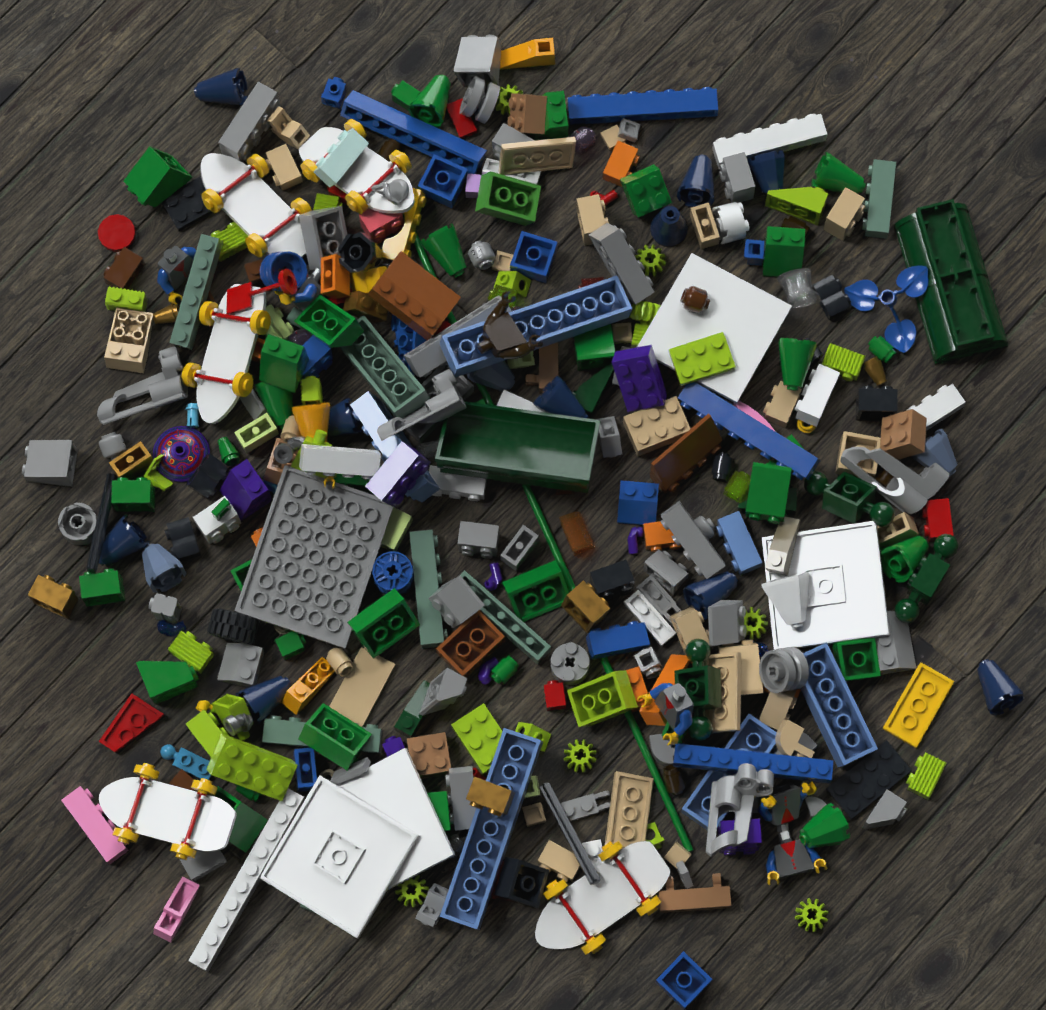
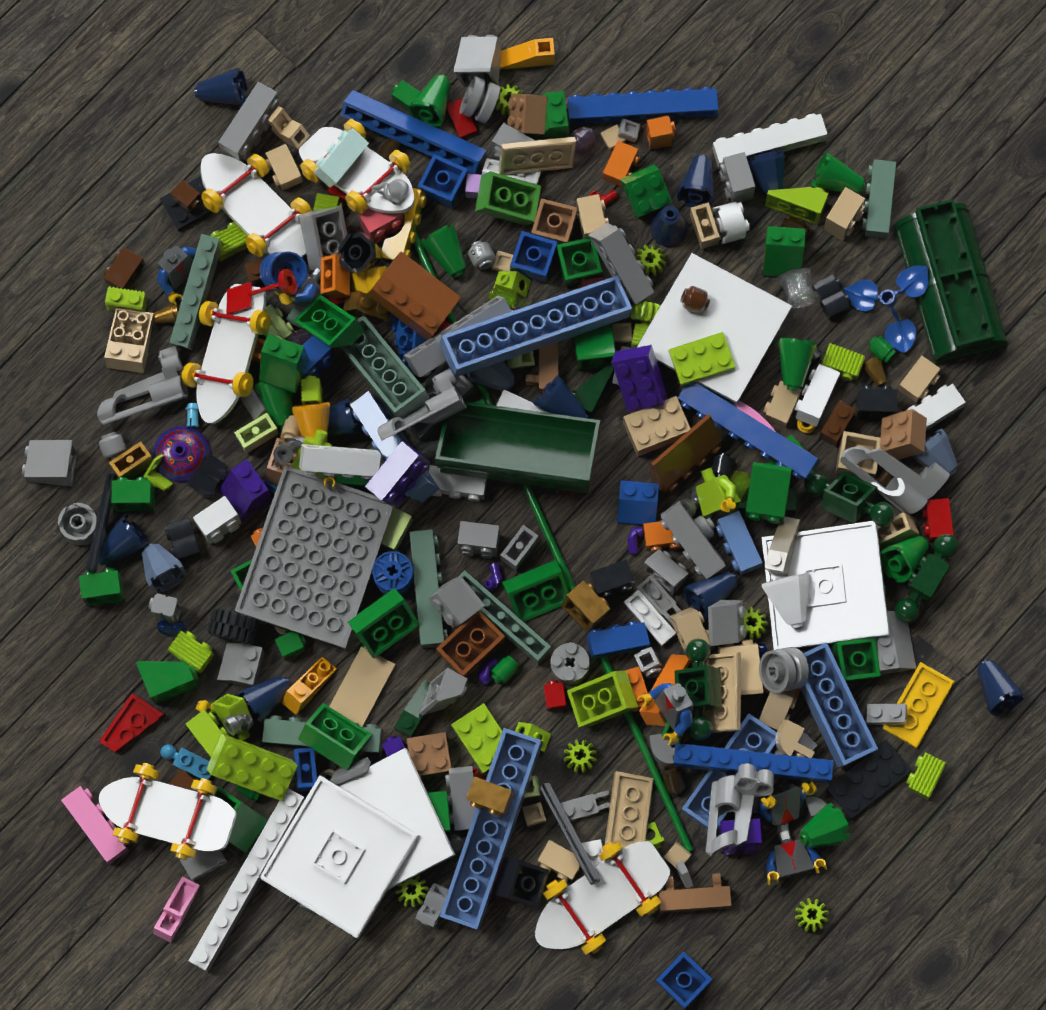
pearl gold brick [28,575,78,619] -> none
red tile [98,214,136,252] -> none
green slope [124,146,192,207] -> none
green tile [211,498,231,521] -> none
green cone [217,437,240,466] -> none
blue brick [321,77,347,109] -> none
tan brick [326,648,353,677] -> none
dark brown torso [477,291,543,359] -> none
clear orange brick [559,512,595,556] -> none
light grey slope [595,416,622,458] -> none
blue brick [744,239,764,266] -> none
light grey slope [863,789,907,829] -> none
none -> reddish brown brick [170,180,201,213]
none -> medium nougat brick [531,198,578,245]
none -> green brick [557,238,602,287]
none -> orange brick [646,116,676,150]
none -> lime torso [680,468,740,517]
none -> reddish brown brick [819,400,856,447]
none -> light grey plate [866,704,907,725]
none -> tan brick [898,356,940,403]

